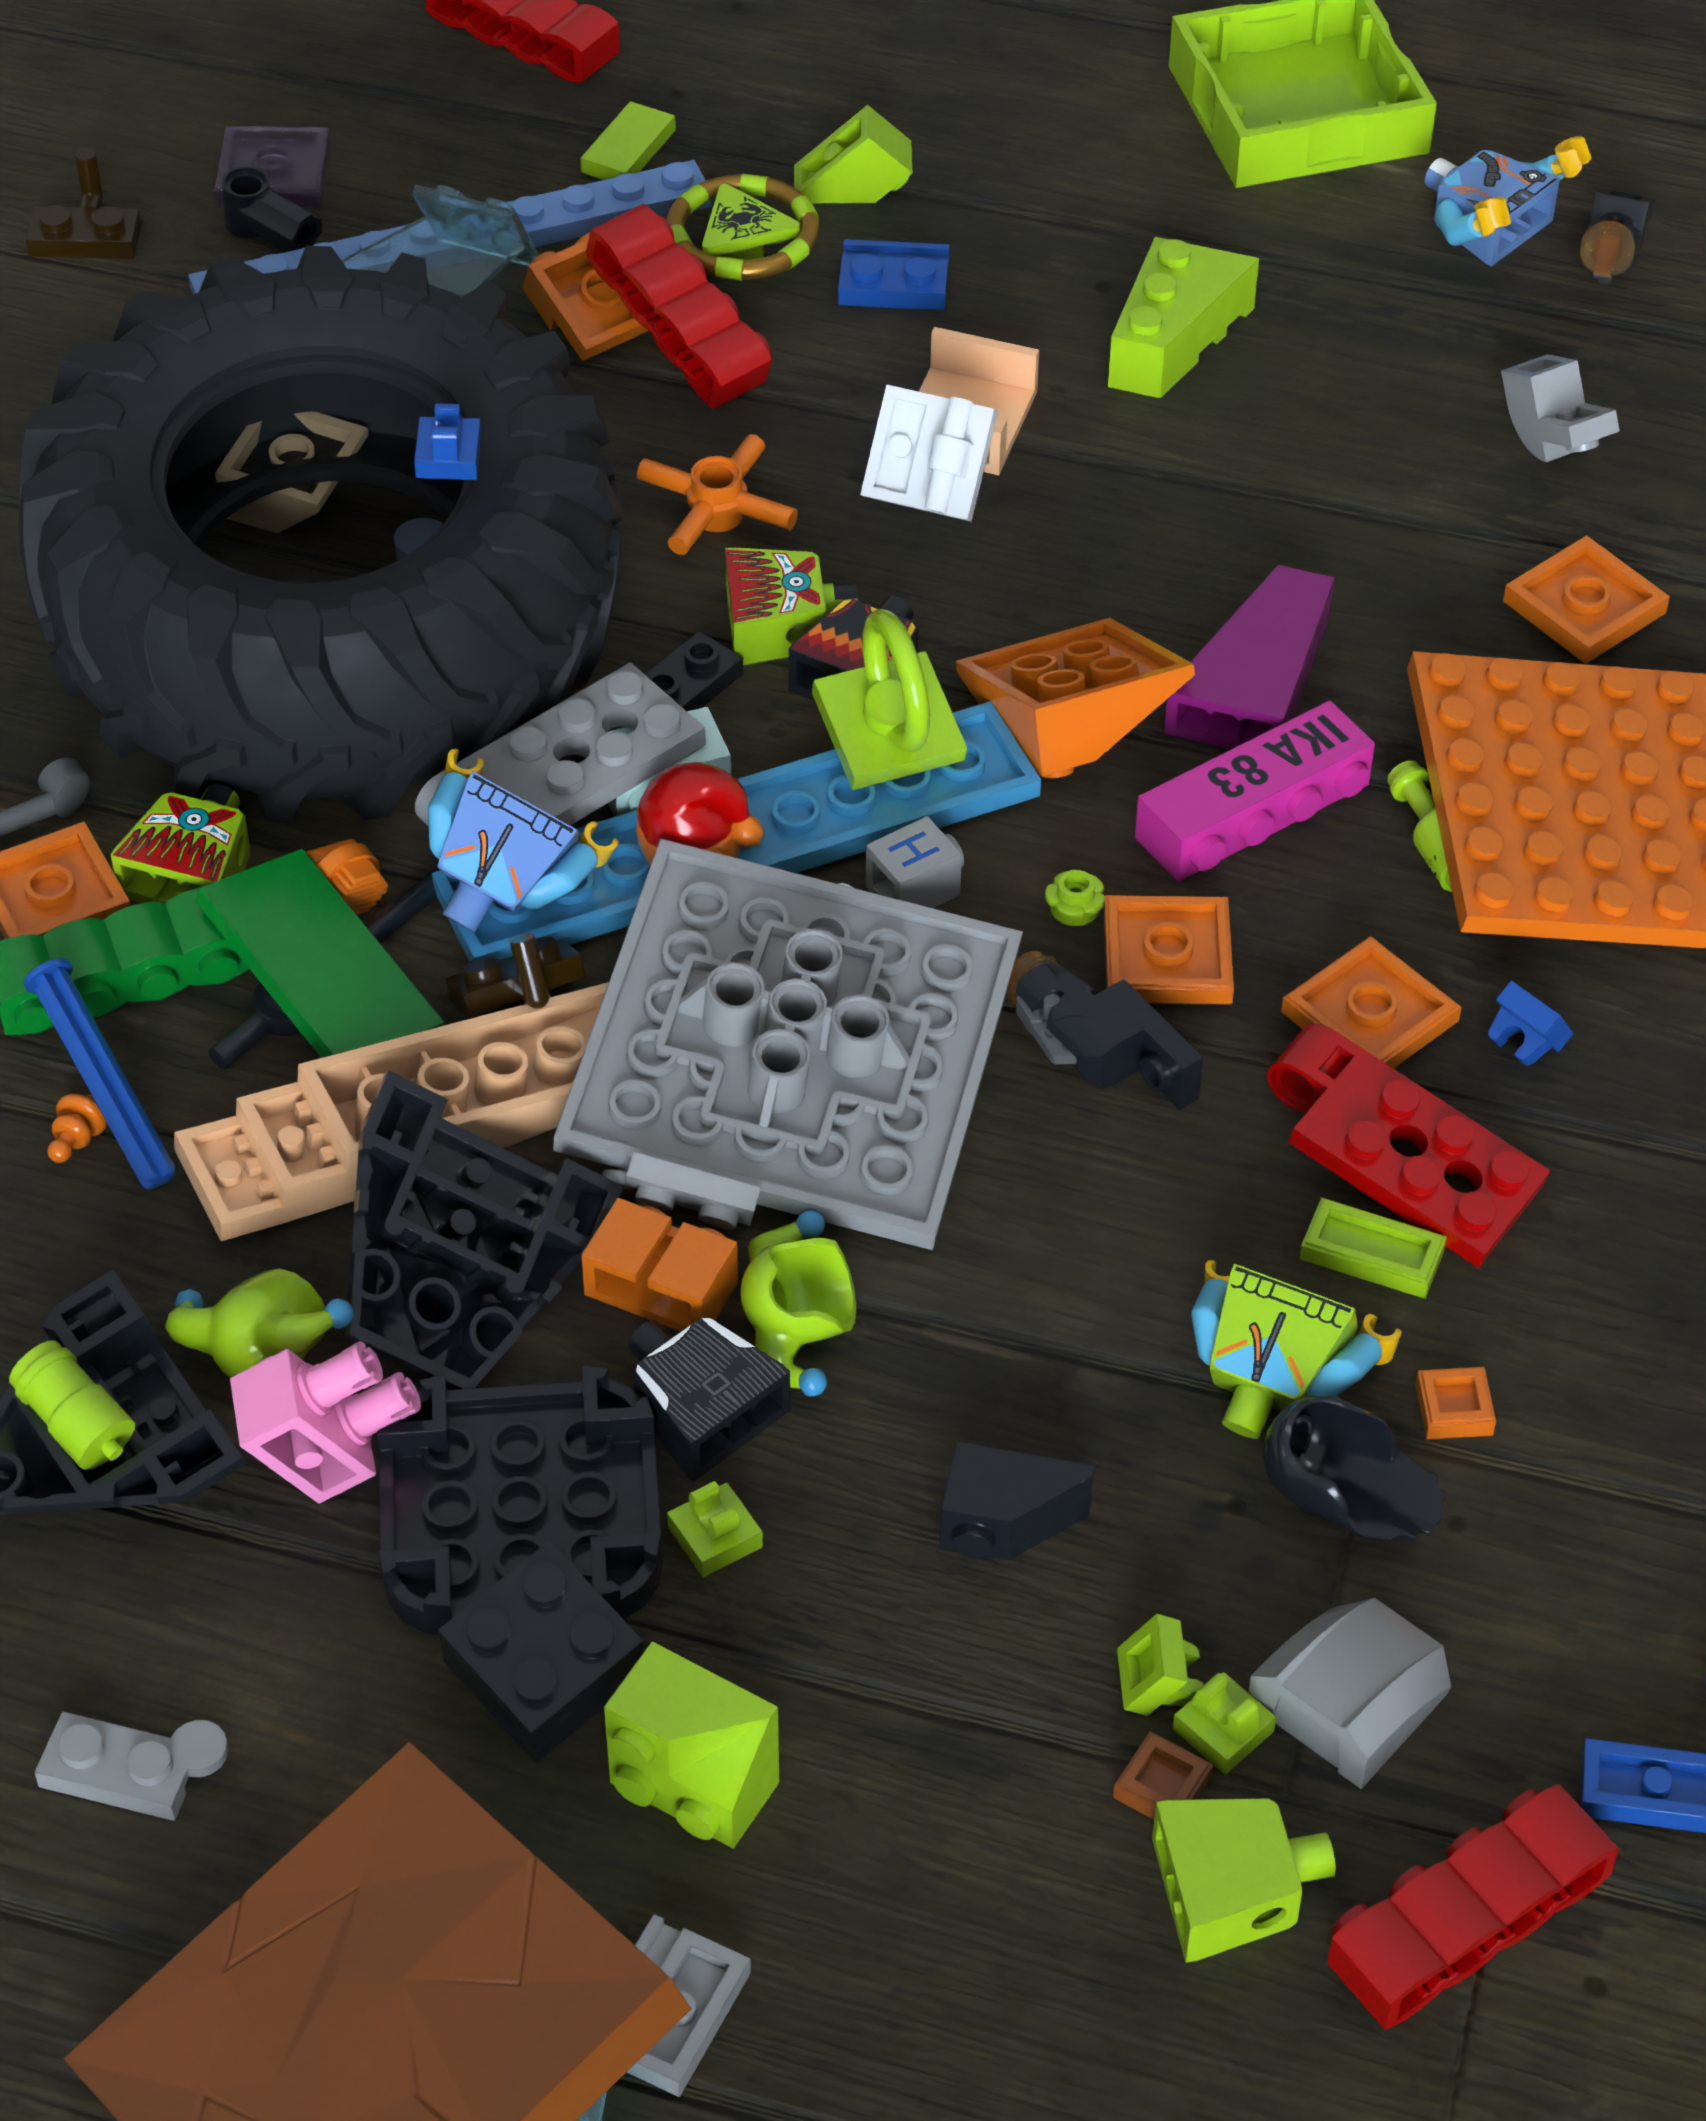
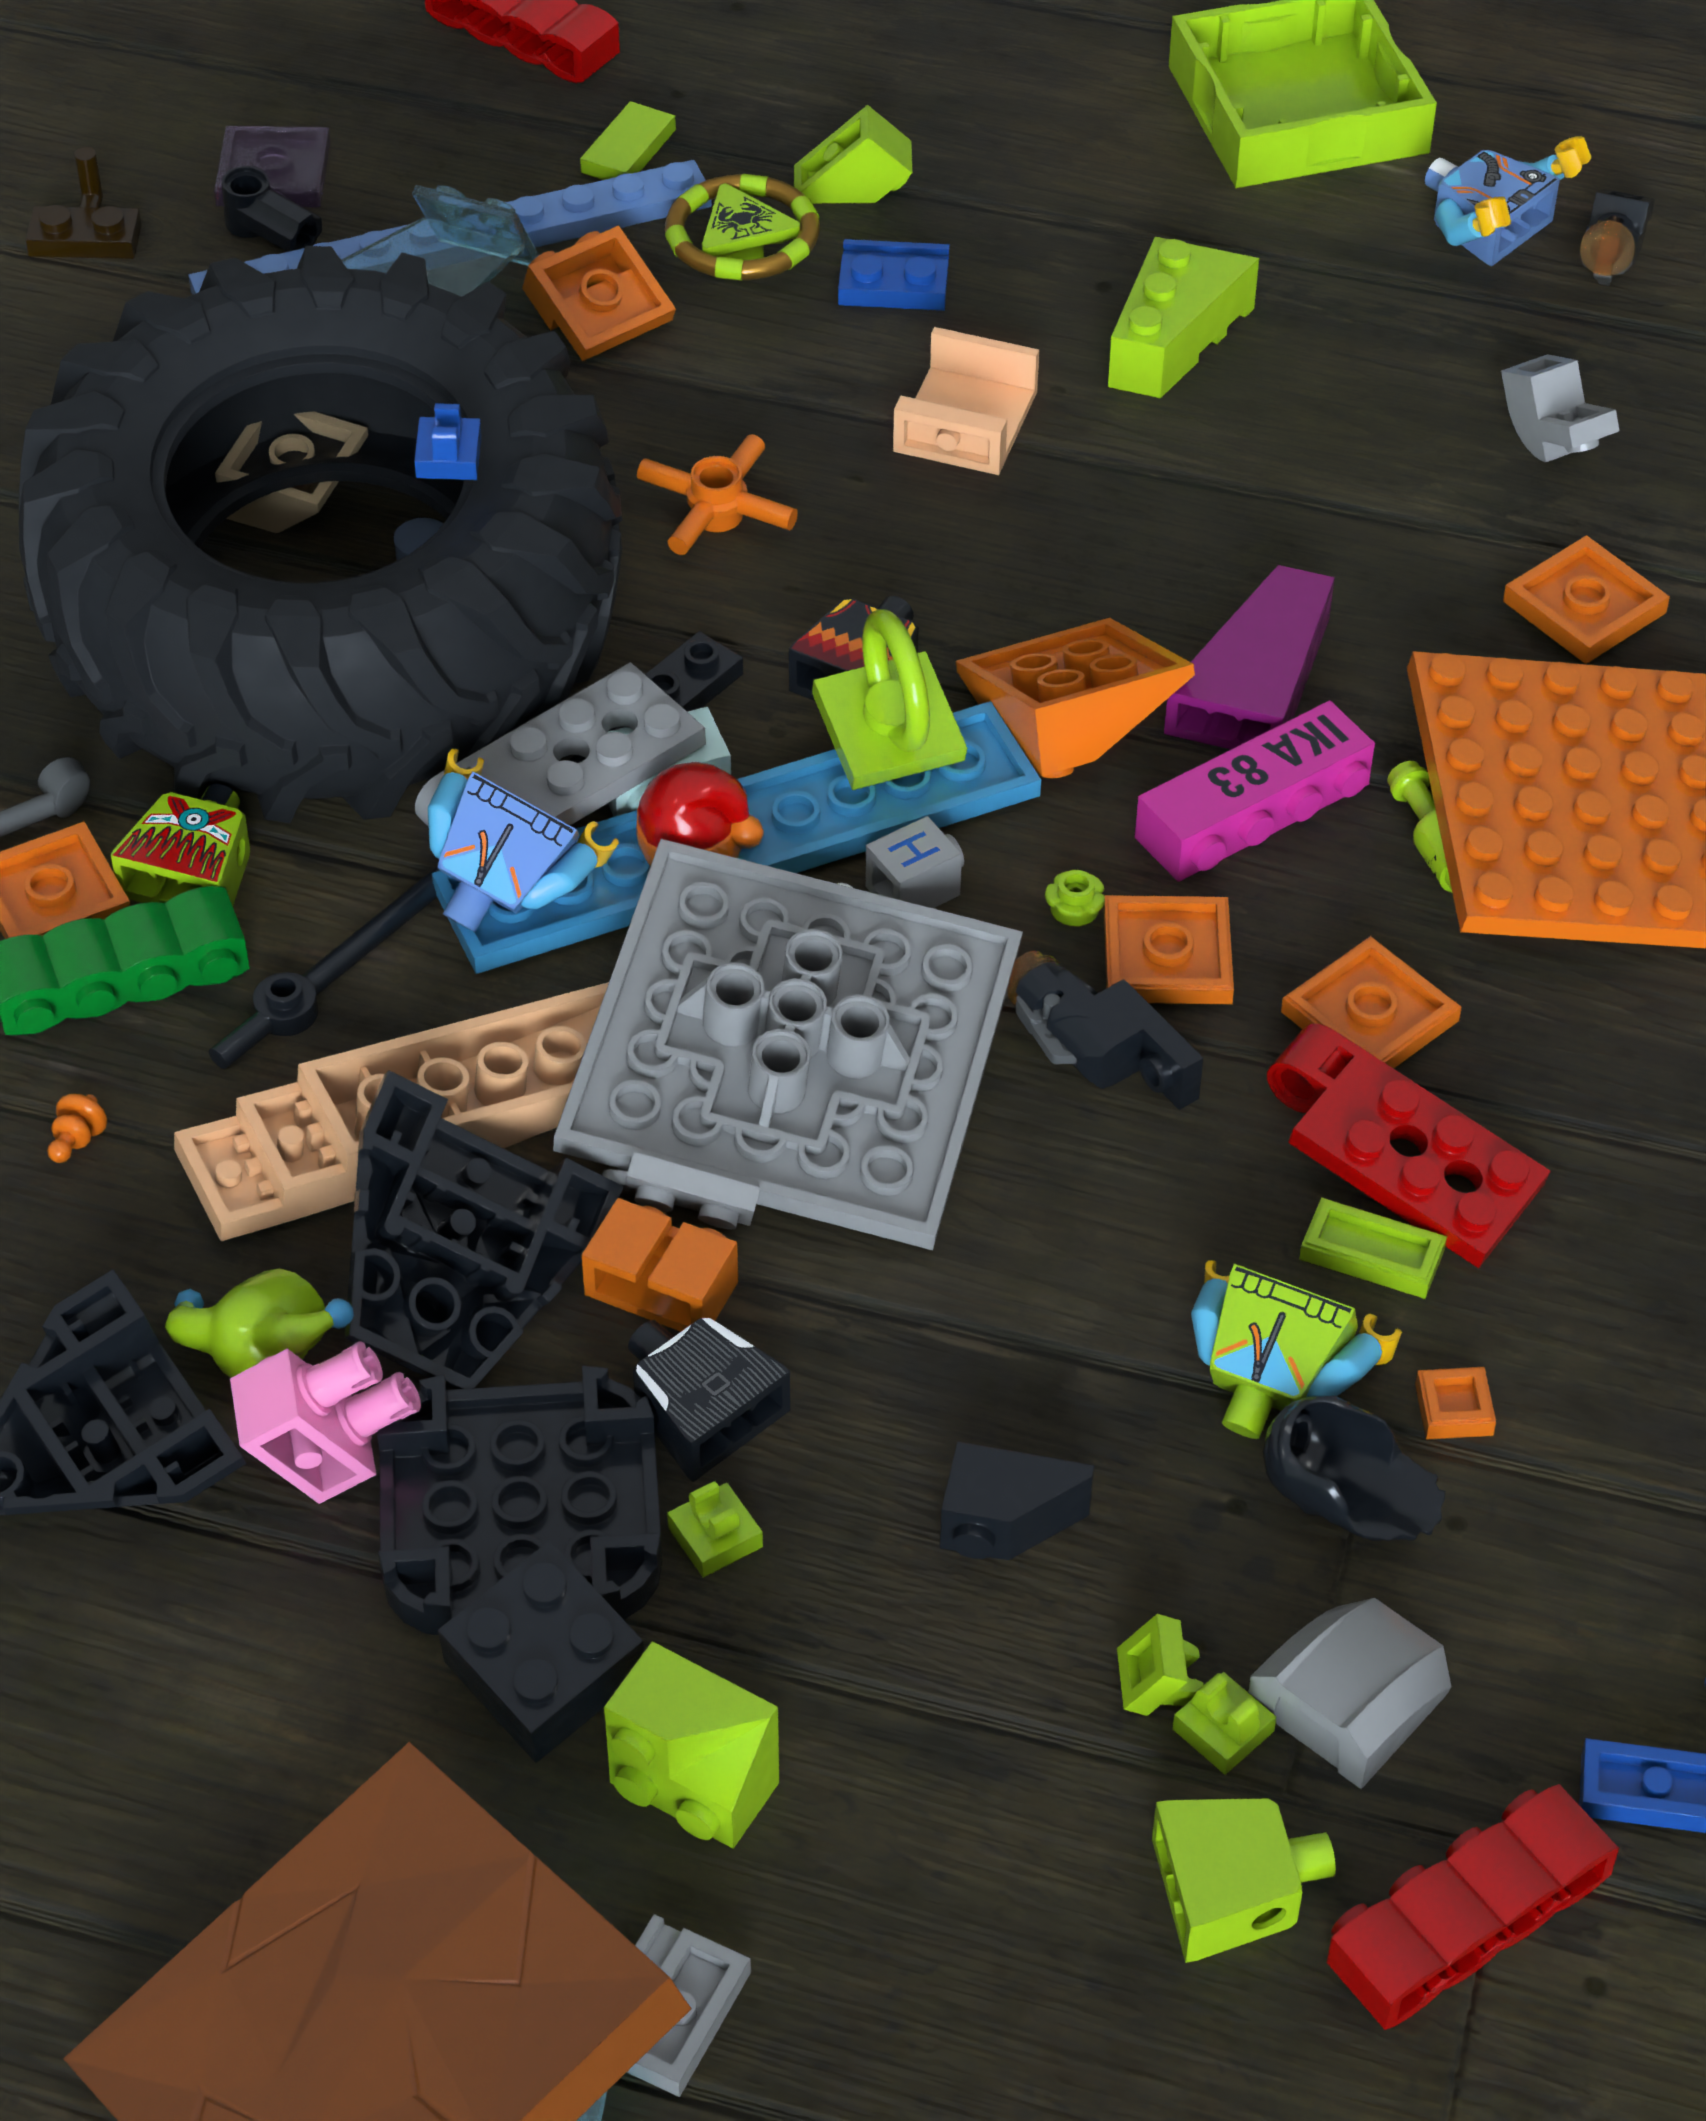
lime piece [9,1340,135,1470] -> none
blue axle [23,958,175,1190] -> none
light grey hinge [34,1711,229,1821] -> none
green tile [196,849,444,1058] -> none
orange piece [305,838,388,916] -> none
dark brown plate [445,933,586,1018] -> none
red brick [586,204,772,409] -> none
torso [725,548,858,666] -> none
lime piece [740,1209,856,1397] -> none
white plate [860,385,998,522] -> none
dark orange tile [1113,1731,1213,1820] -> none
blue tile [1488,980,1574,1066] -> none

